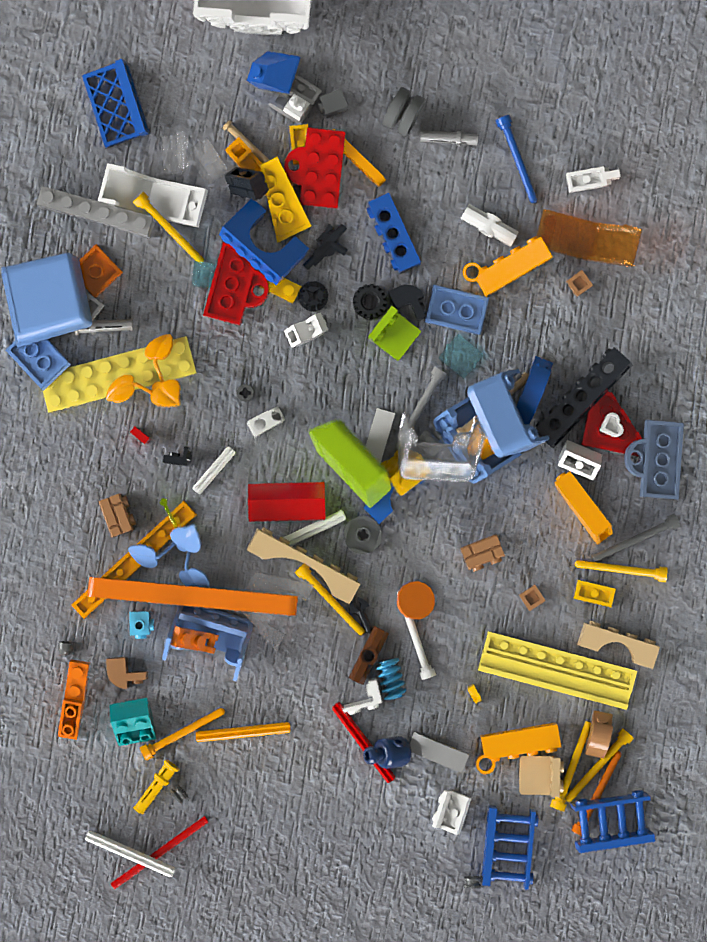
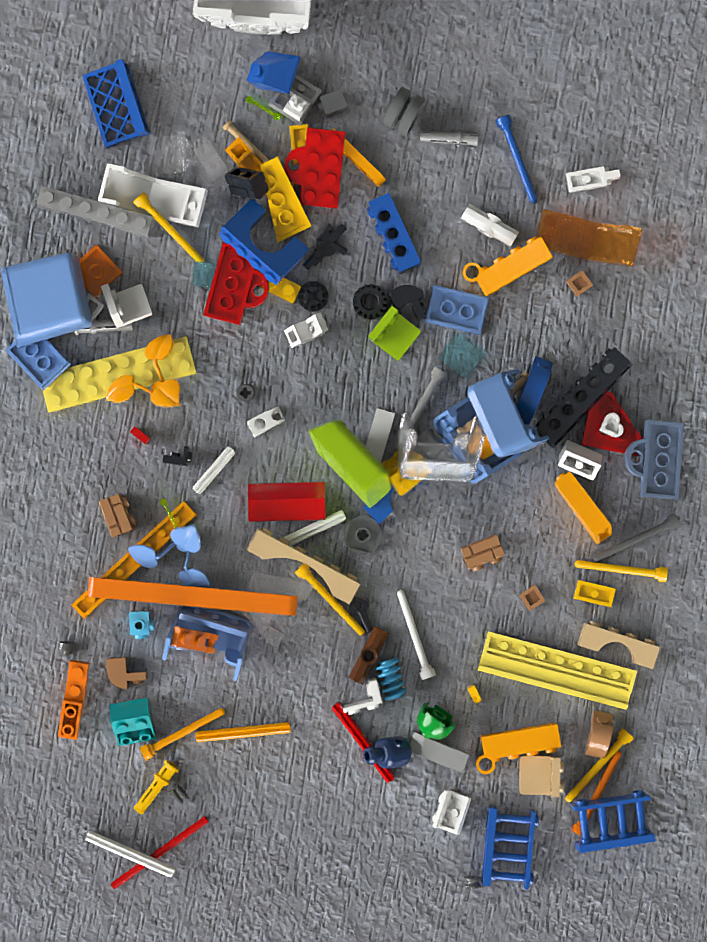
orange tile [397,581,435,620] -> none
yellow piece [550,721,591,812] -> none
none -> white bracket [101,284,152,328]
none -> clear neon green hinge [245,96,281,120]
none -> green cylinder [417,702,456,739]

